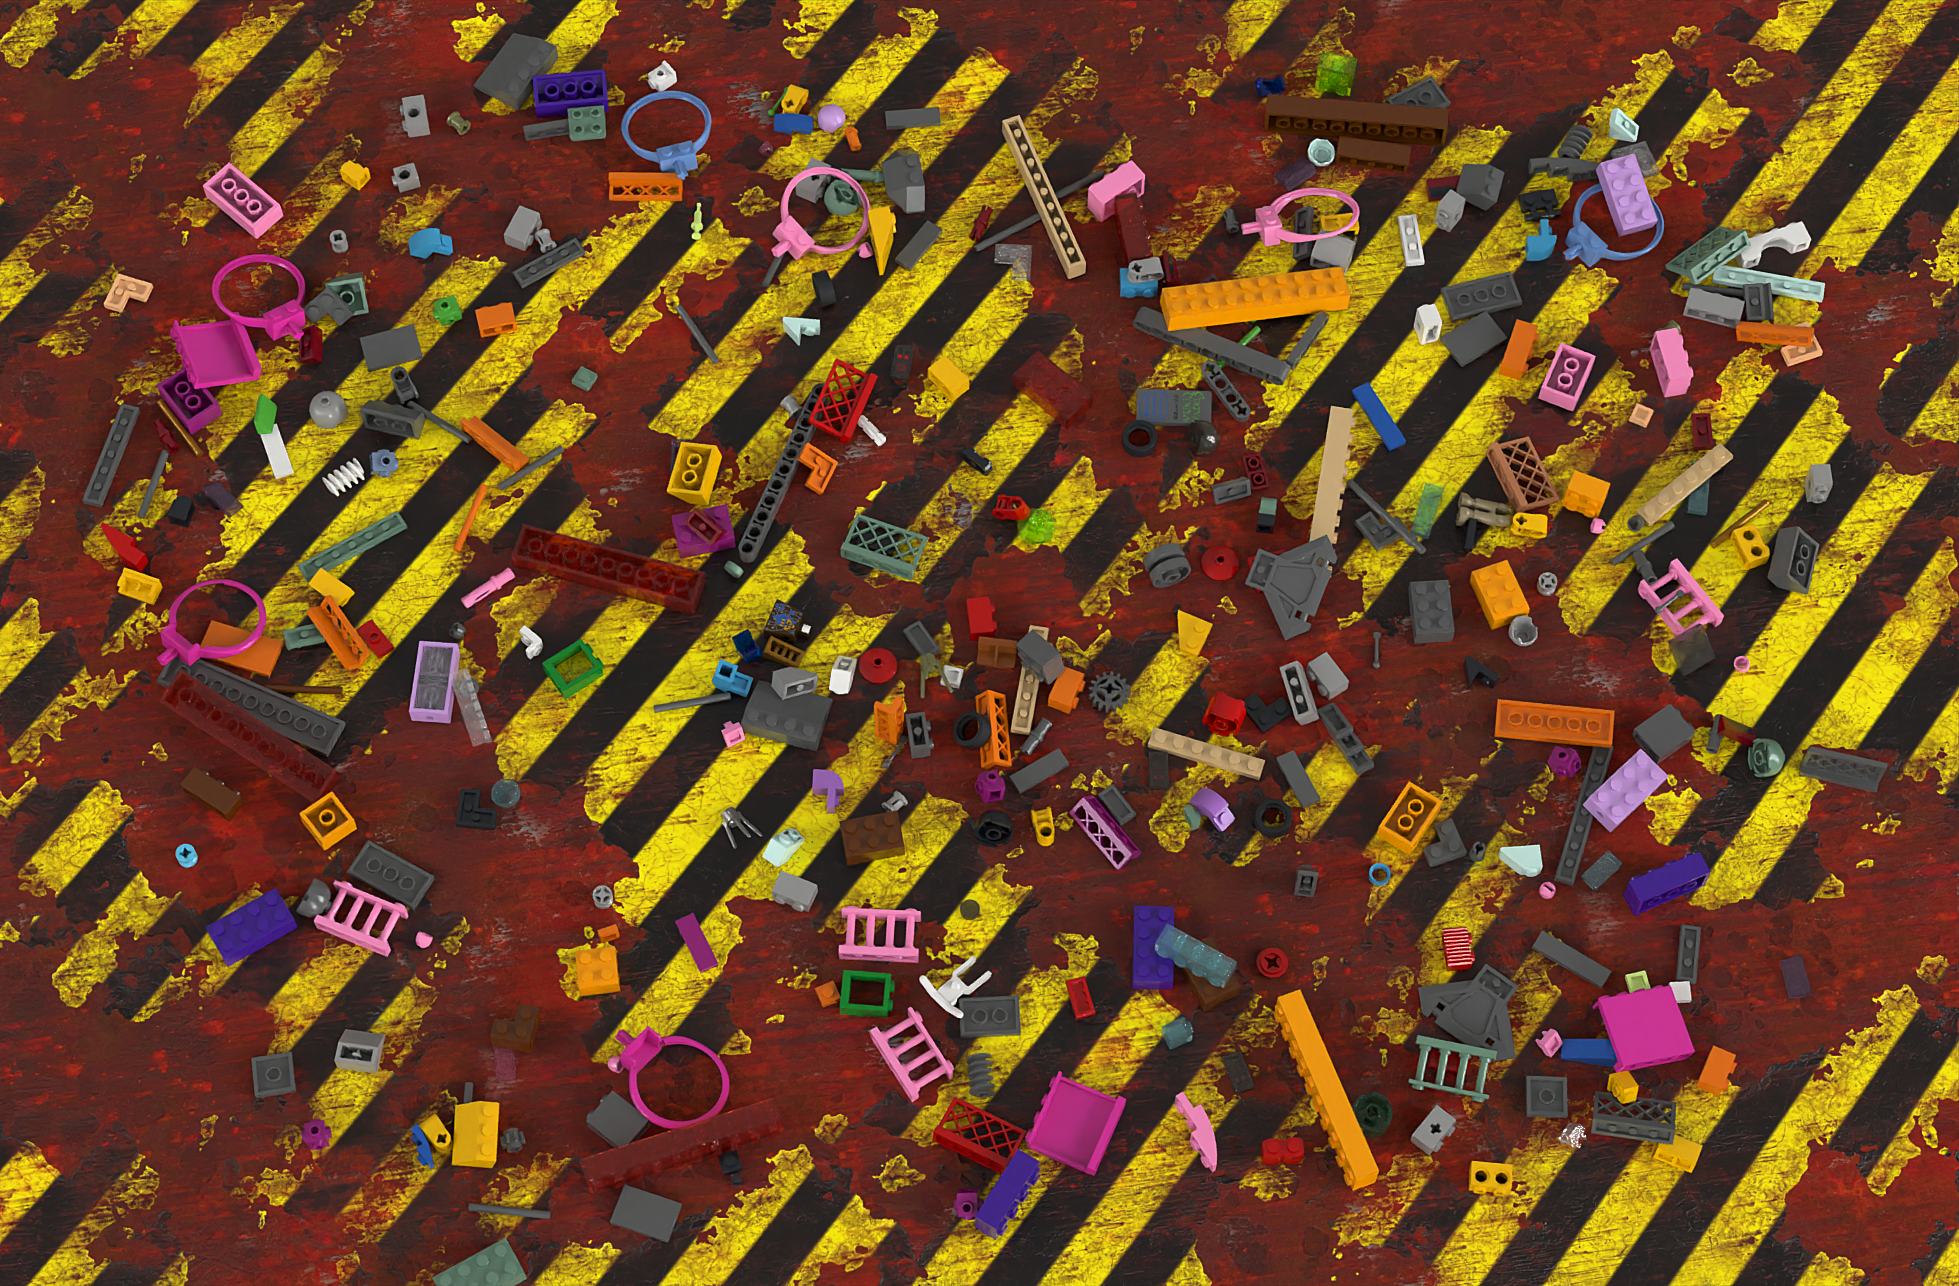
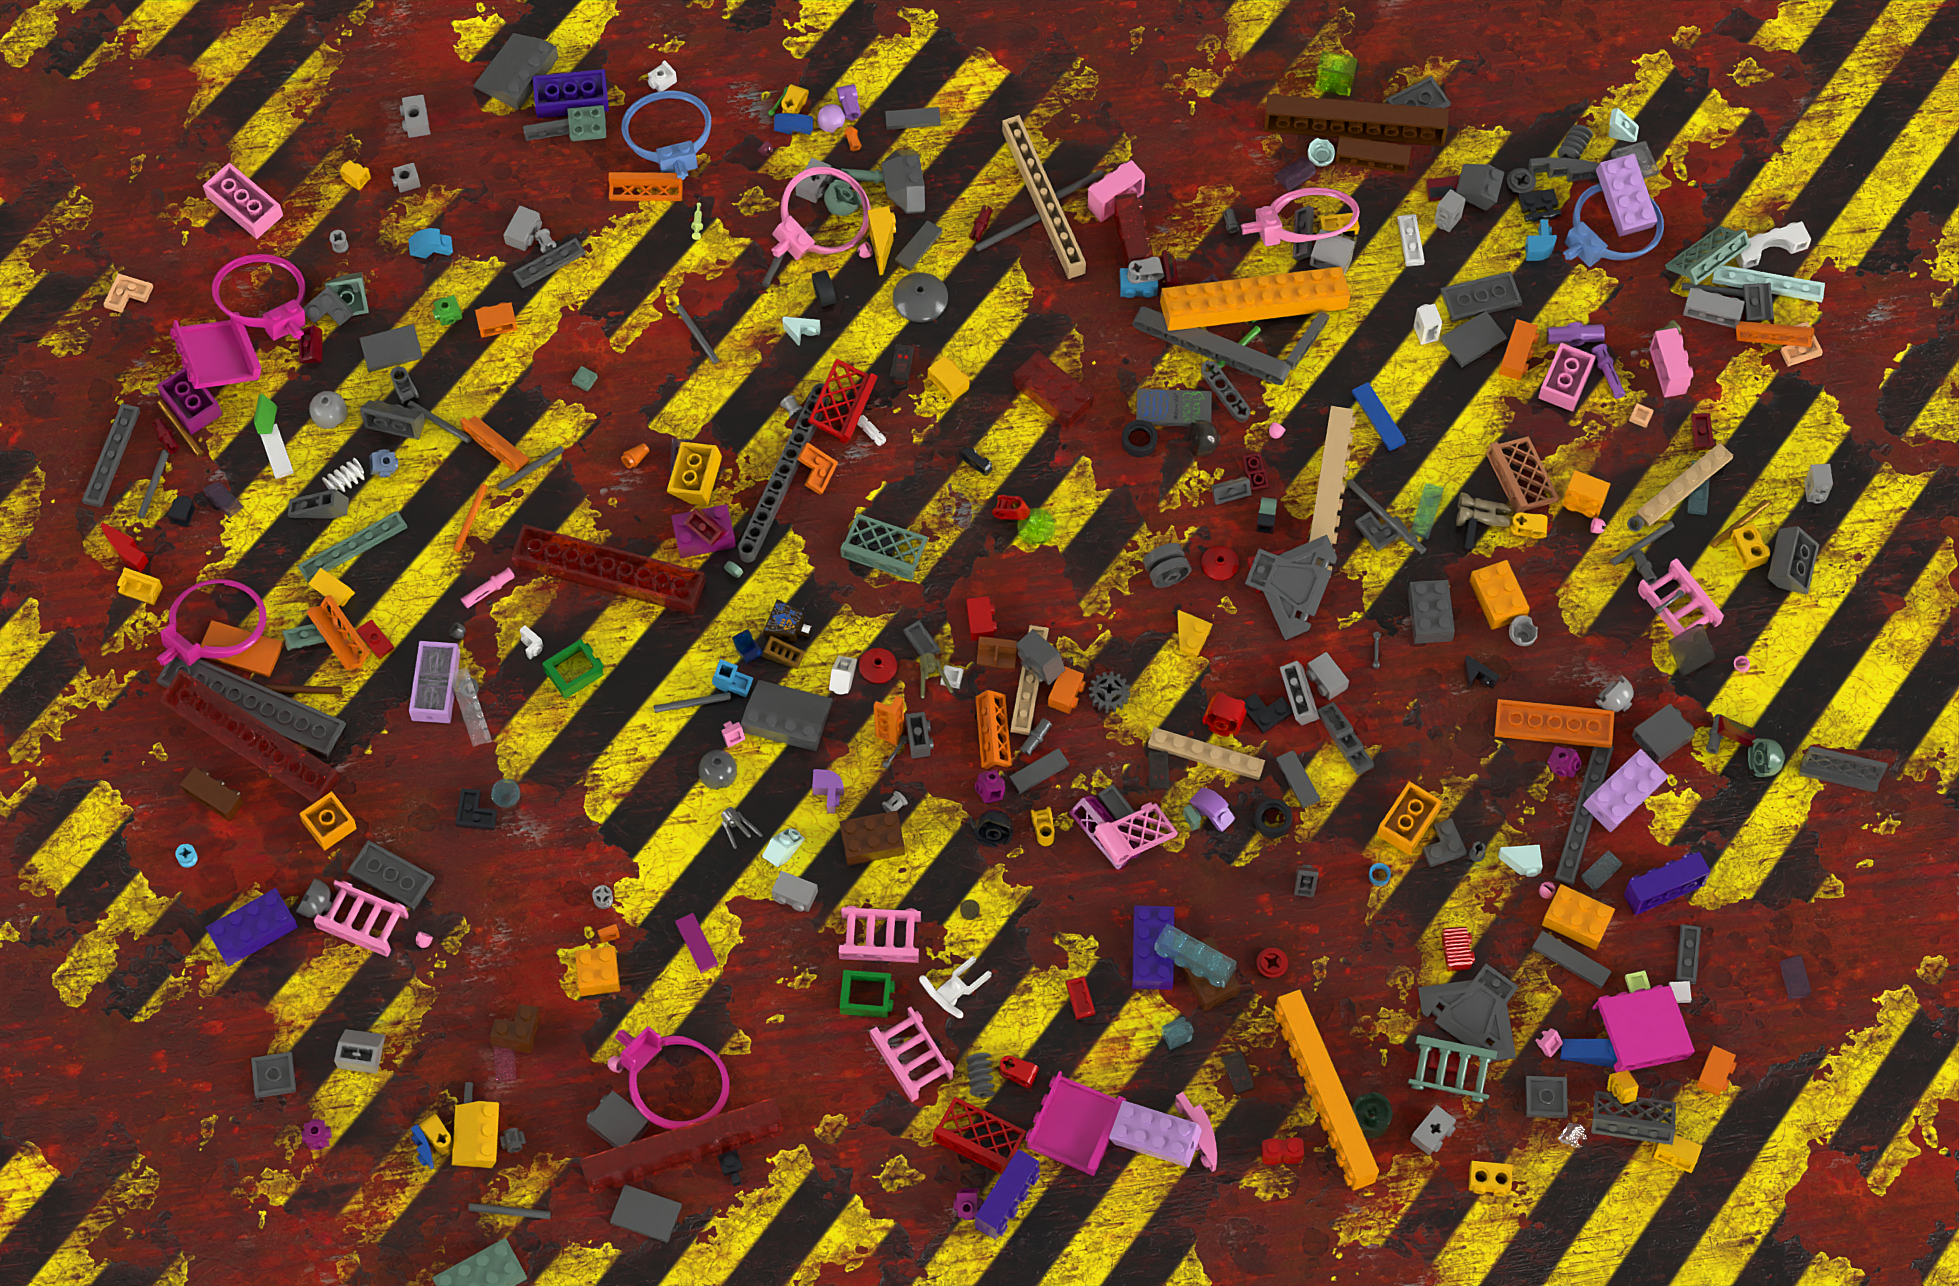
olive bush [447,111,471,135] -> none
light grey slope [771,667,818,700] -> none
orange plate [815,981,841,1008] -> none
black tyre [953,711,991,750] -> none
dark grey tile [959,995,1021,1038] -> none
clear plate [995,244,1032,281] -> none
clear blue bracket [1255,74,1286,98] -> none
light grey wheel [1537,572,1557,596] -> none
none -> dark grey slope [288,489,349,519]
none -> orange cone [621,443,649,468]
none -> dark grey cylinder [699,750,737,790]
none -> medium lavender piece [837,84,861,121]
none -> dark grey dish [893,272,948,322]
none -> red piece [999,1055,1039,1088]
none -> bright pink piece [1094,802,1178,865]
none -> lavender brick [1109,1100,1202,1168]
none -> bright pink hinge [1269,422,1285,439]
none -> dark grey gear [1507,168,1536,194]
none -> light orange brick [1542,884,1615,950]
none -> medium lavender piece [1547,322,1605,346]
none -> medium lavender pin [1591,344,1626,399]
none -> light grey cylinder [1595,675,1634,713]

